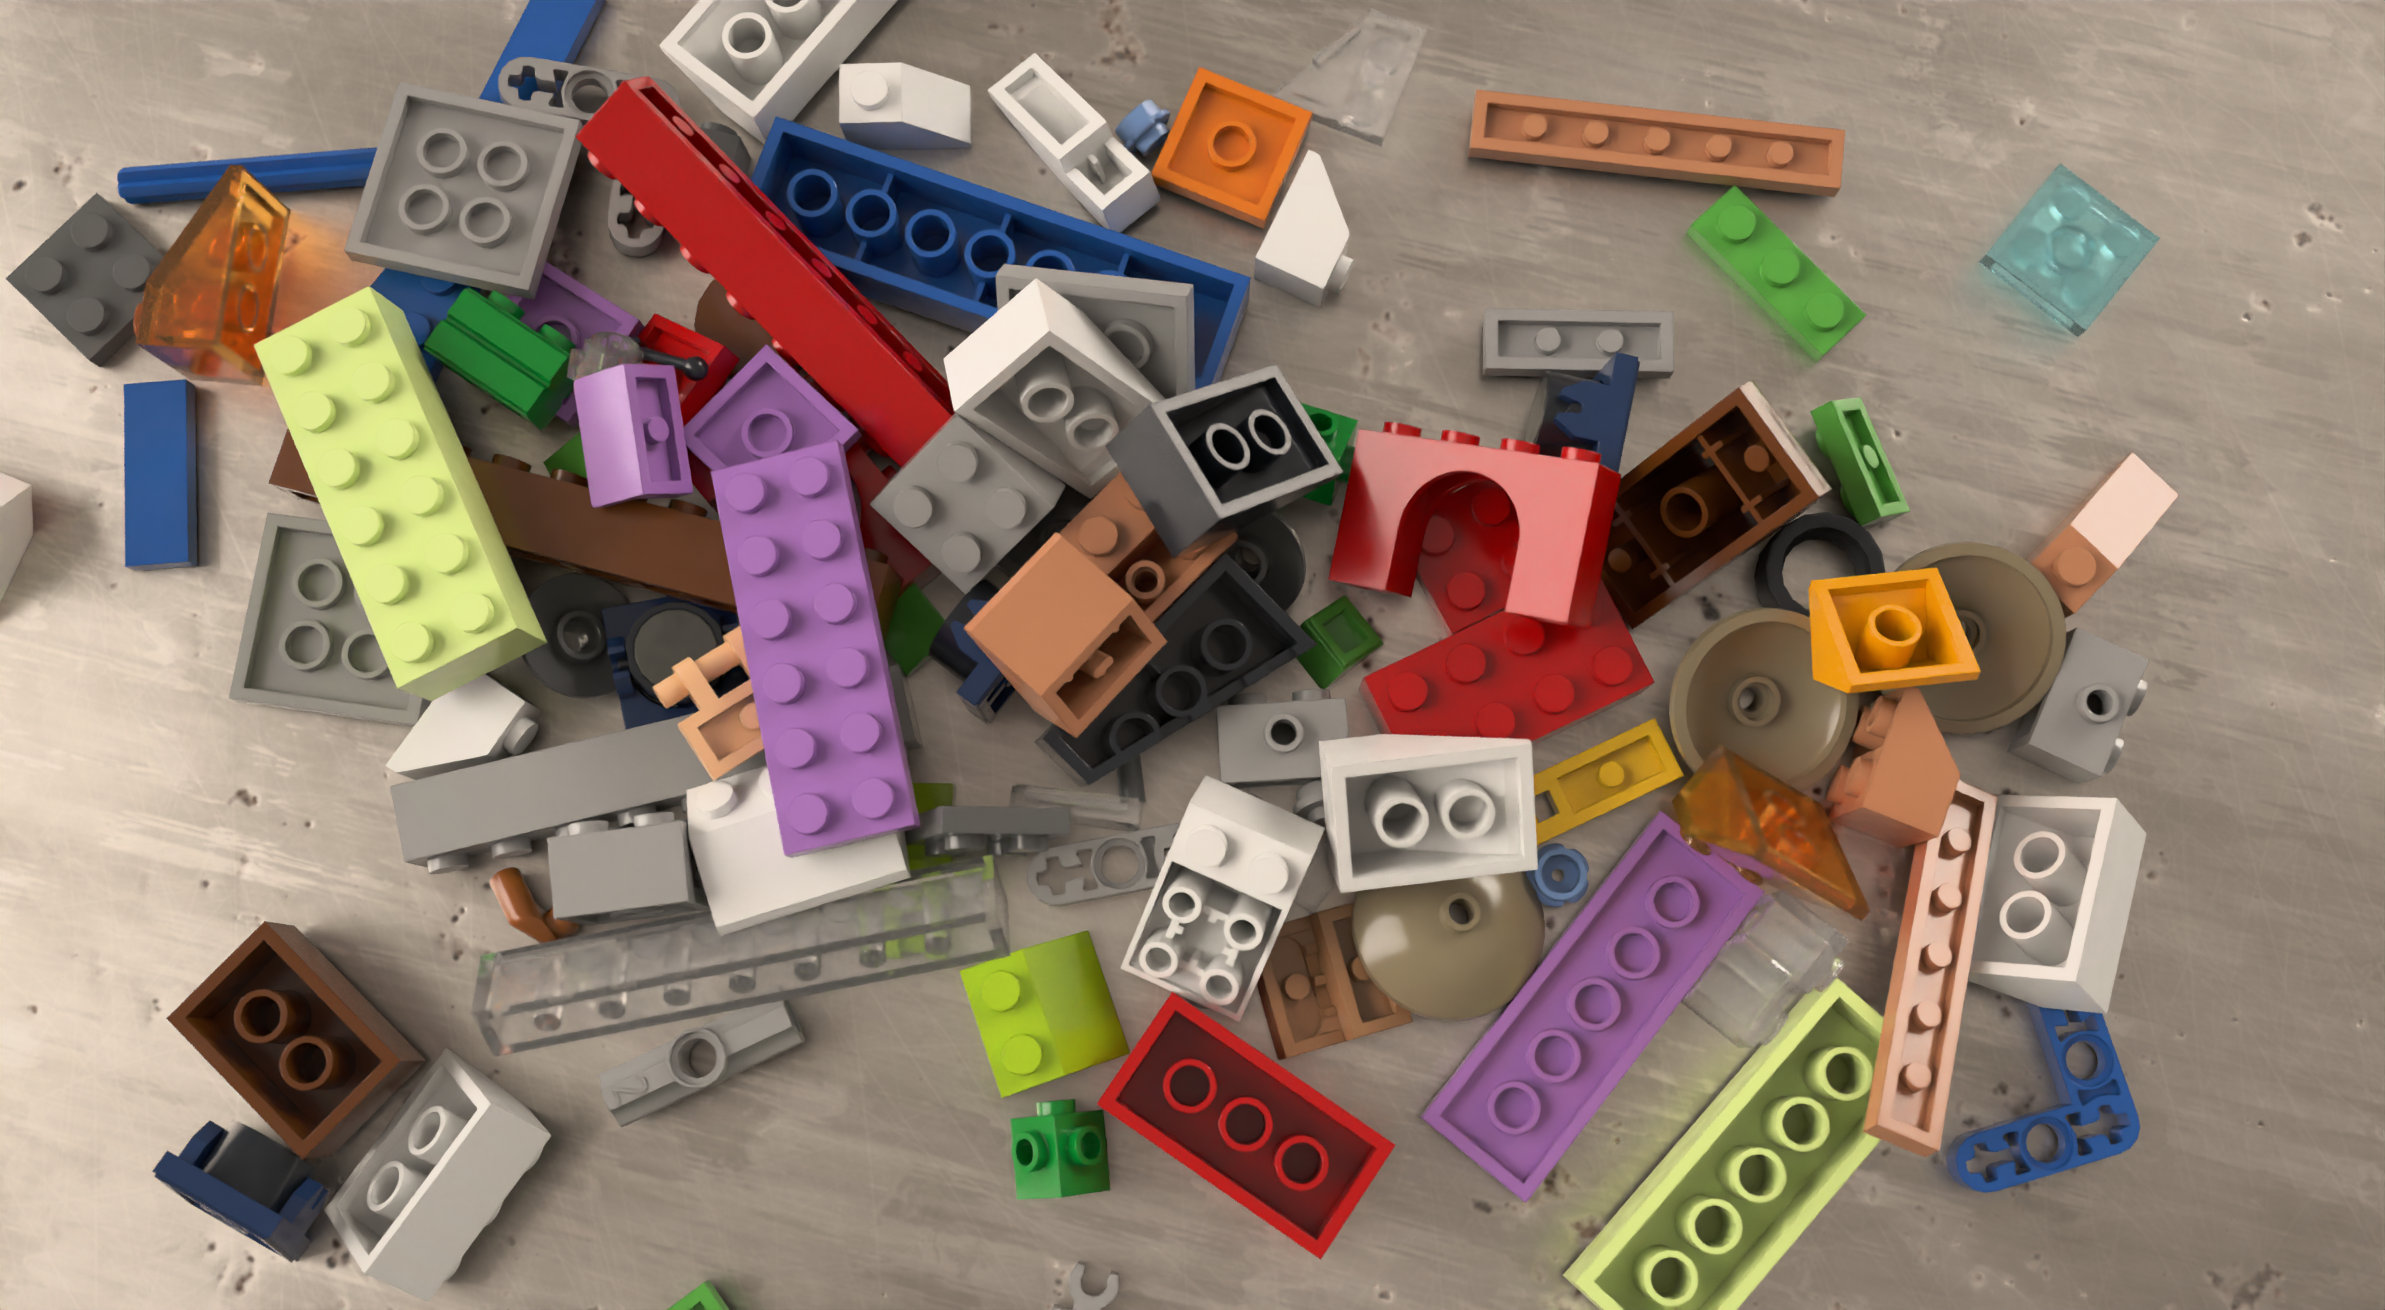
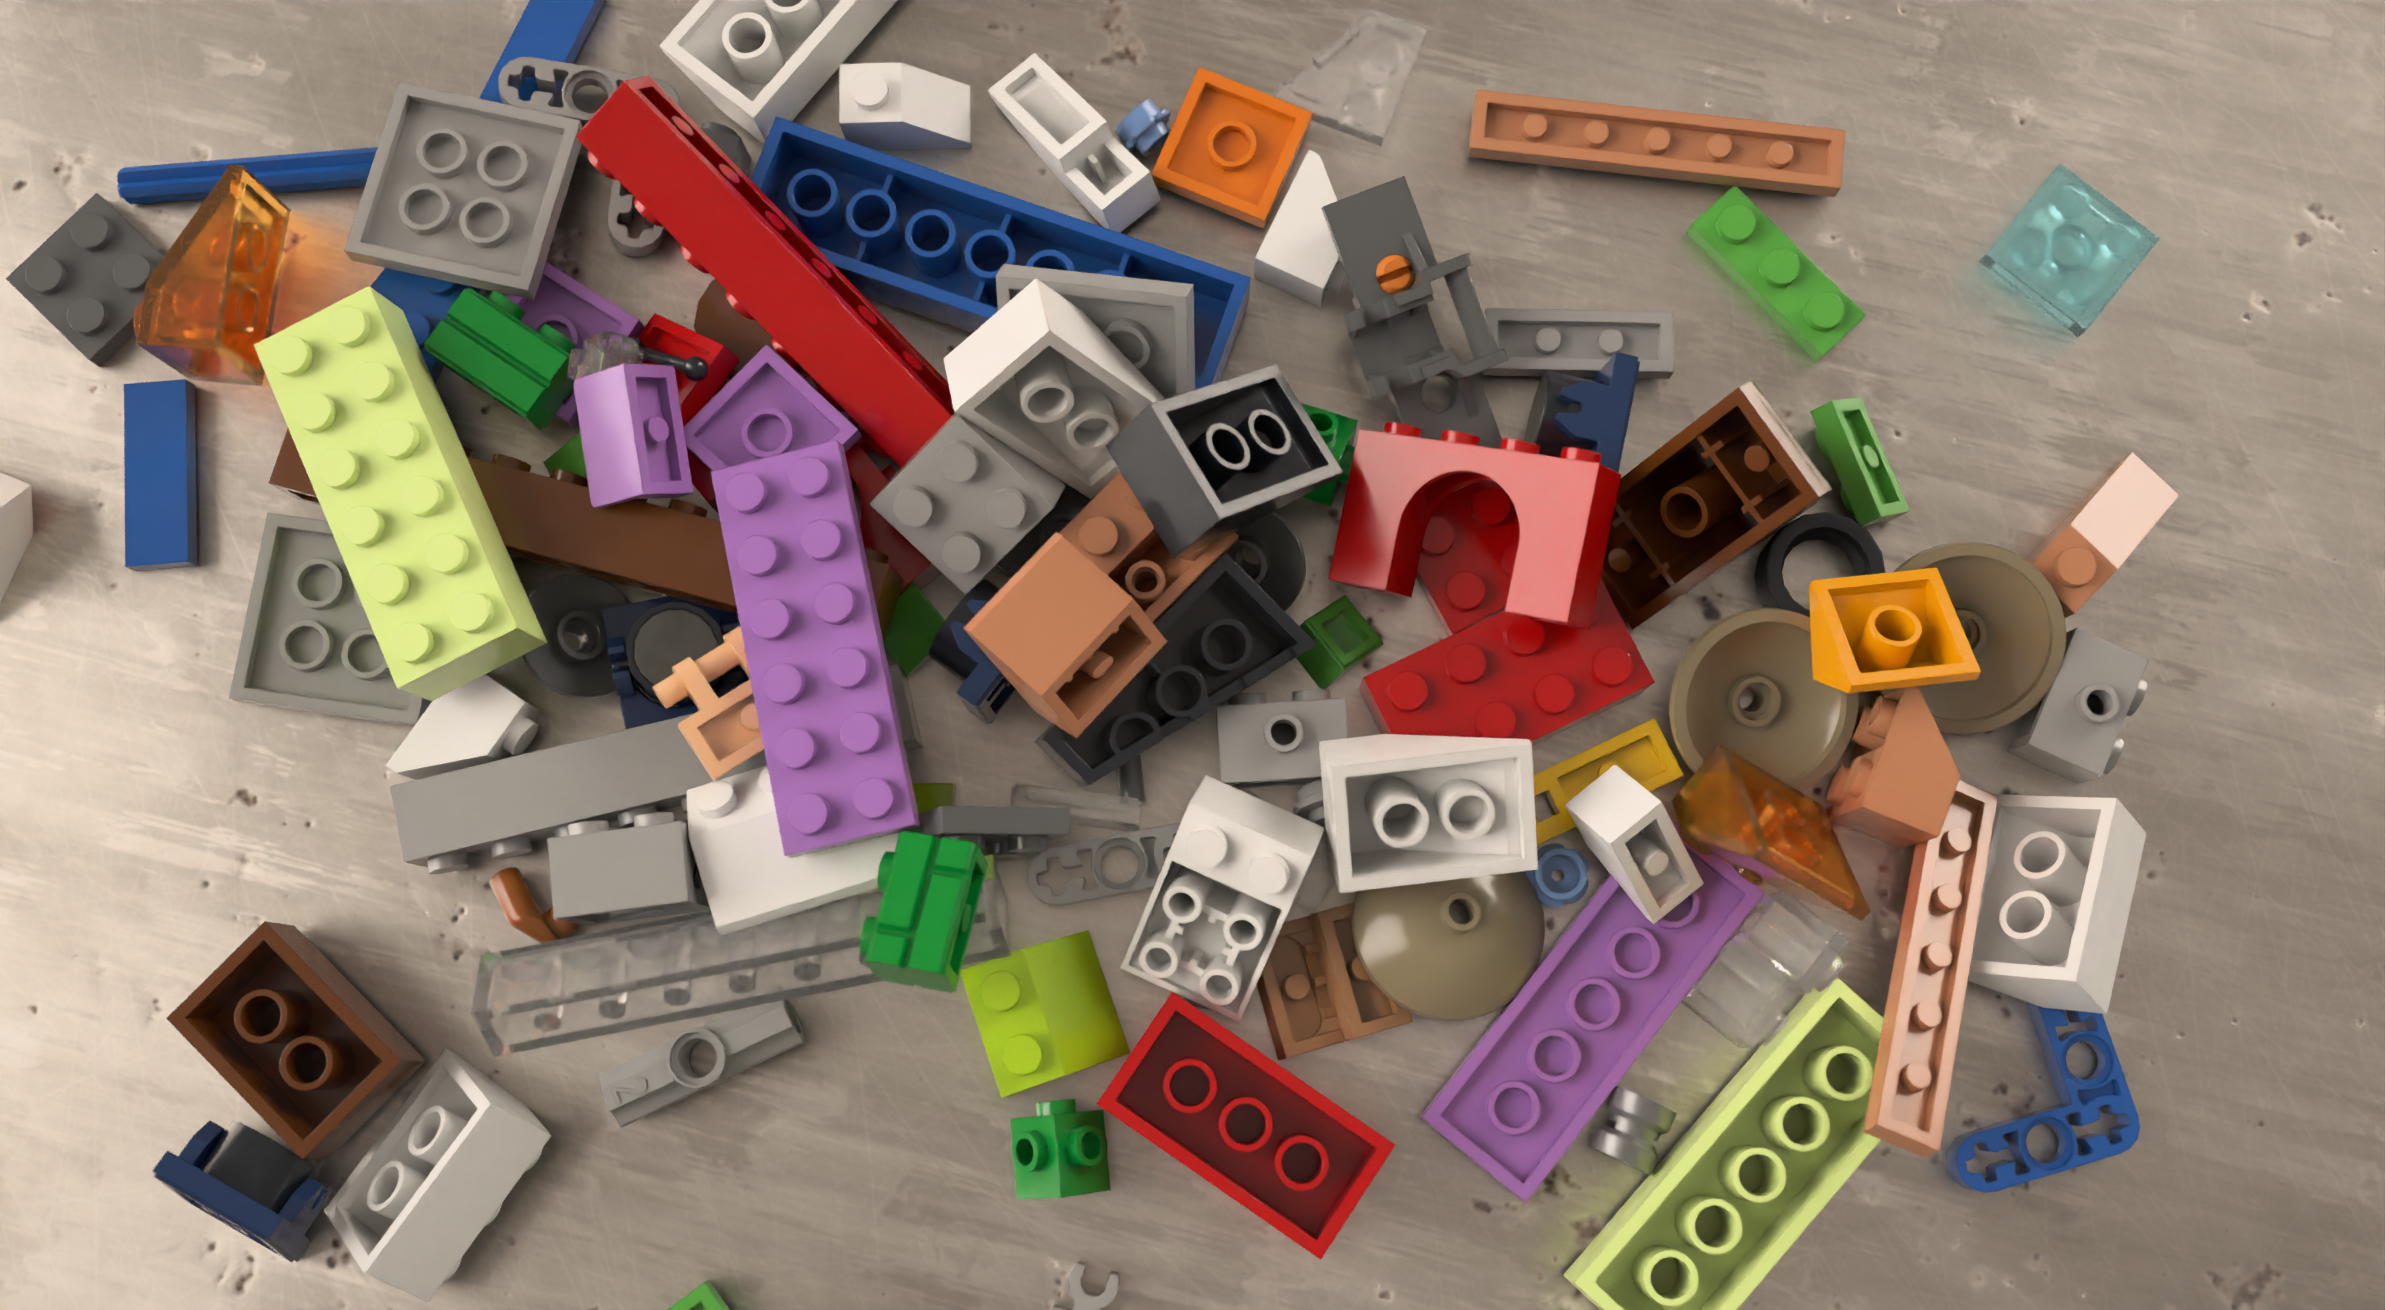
none -> green brick [860,831,988,993]
none -> dark grey piece [1321,176,1509,449]
none -> white slope [1565,764,1704,924]
none -> flat silver wheel [1589,1086,1676,1175]

